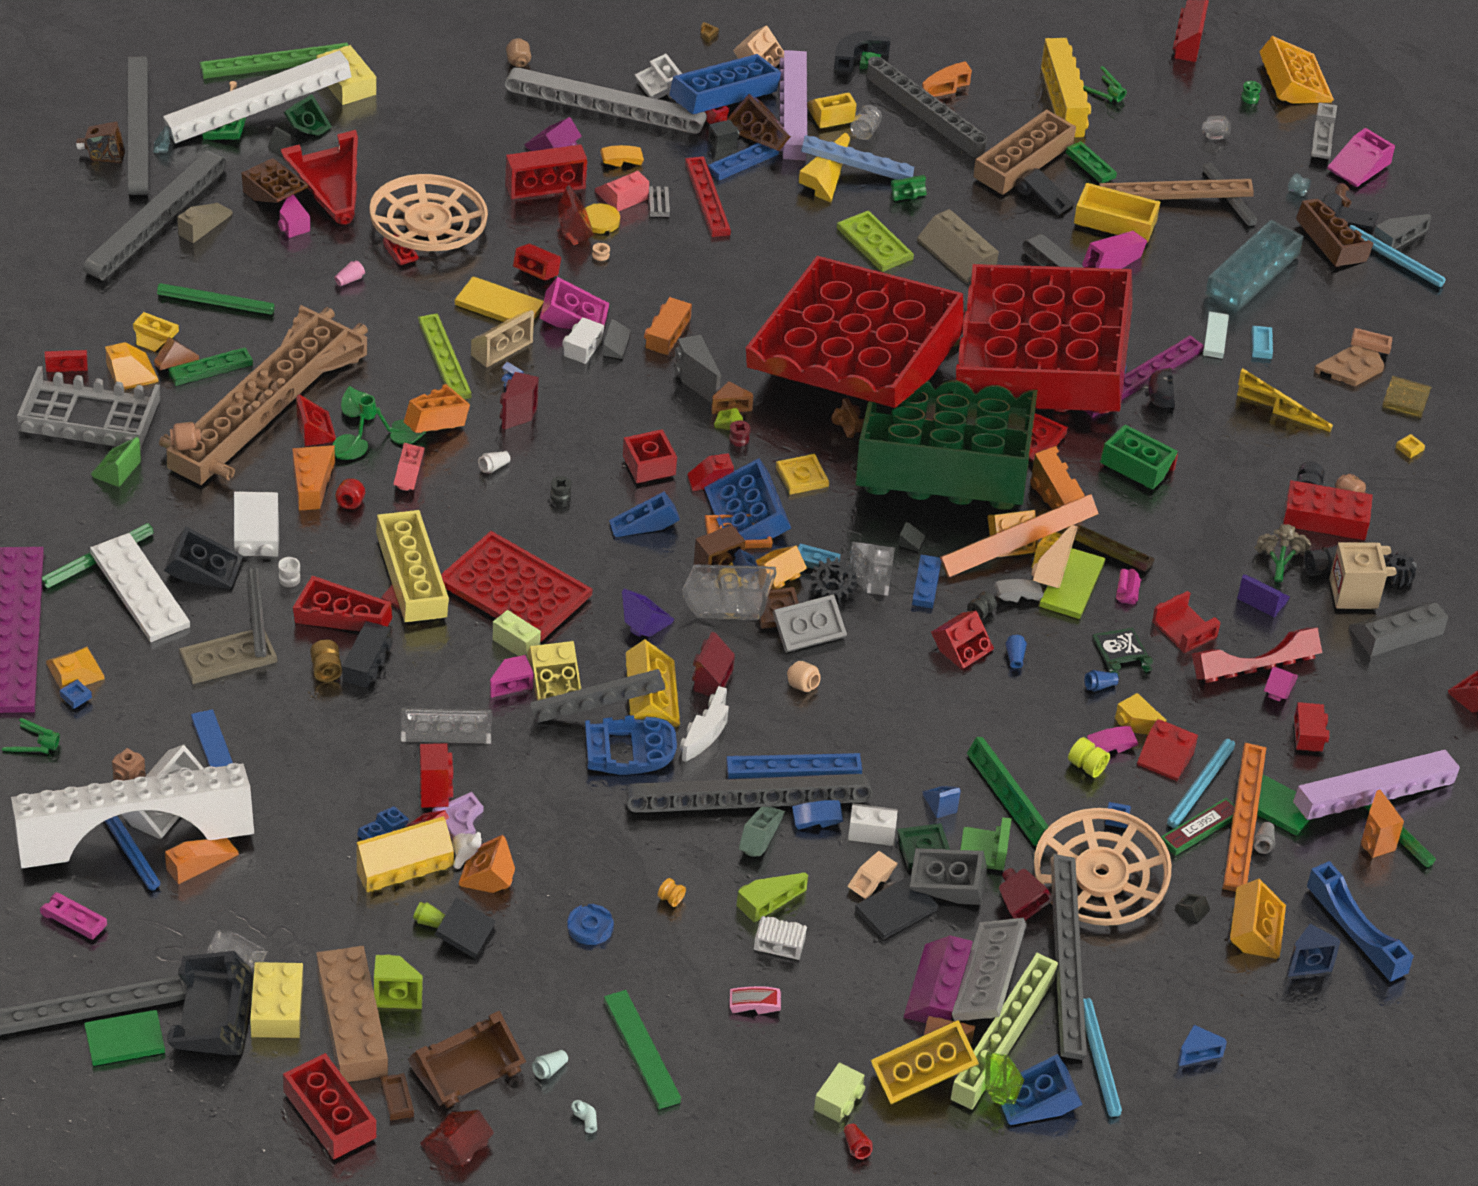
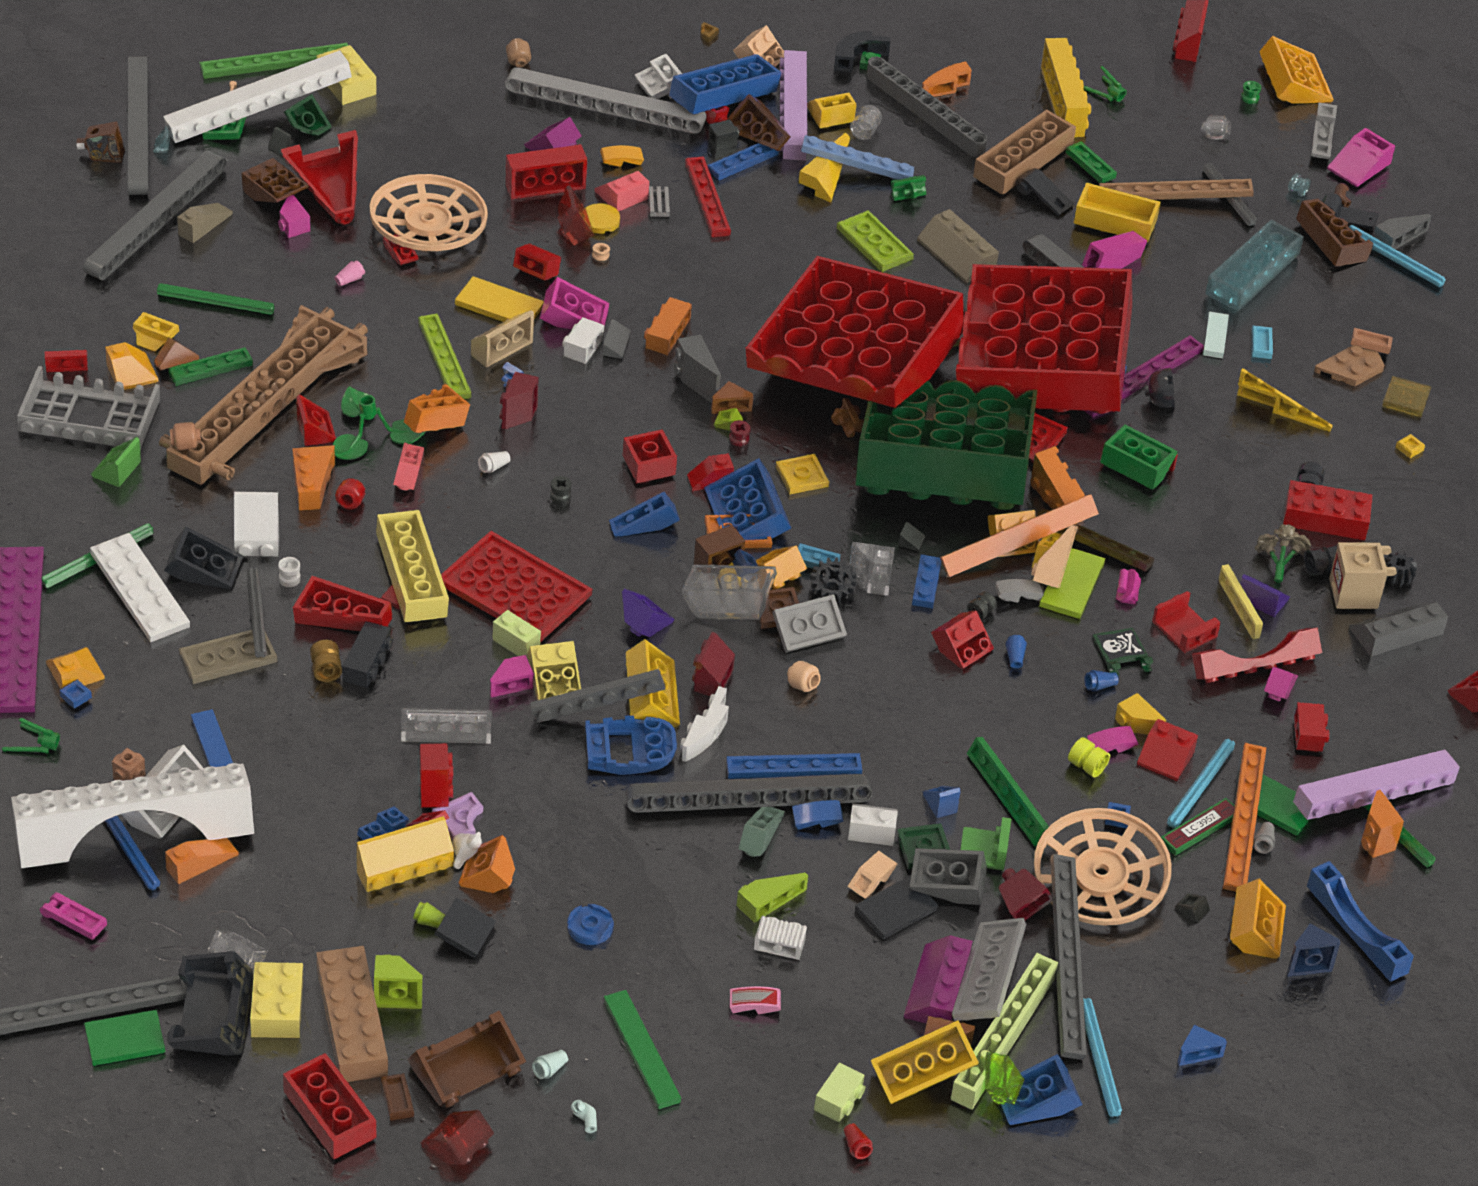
light orange wheel [657,878,686,907] -> none
nougat head [1335,474,1366,493] -> none
none -> light yellow tile [1218,564,1263,639]

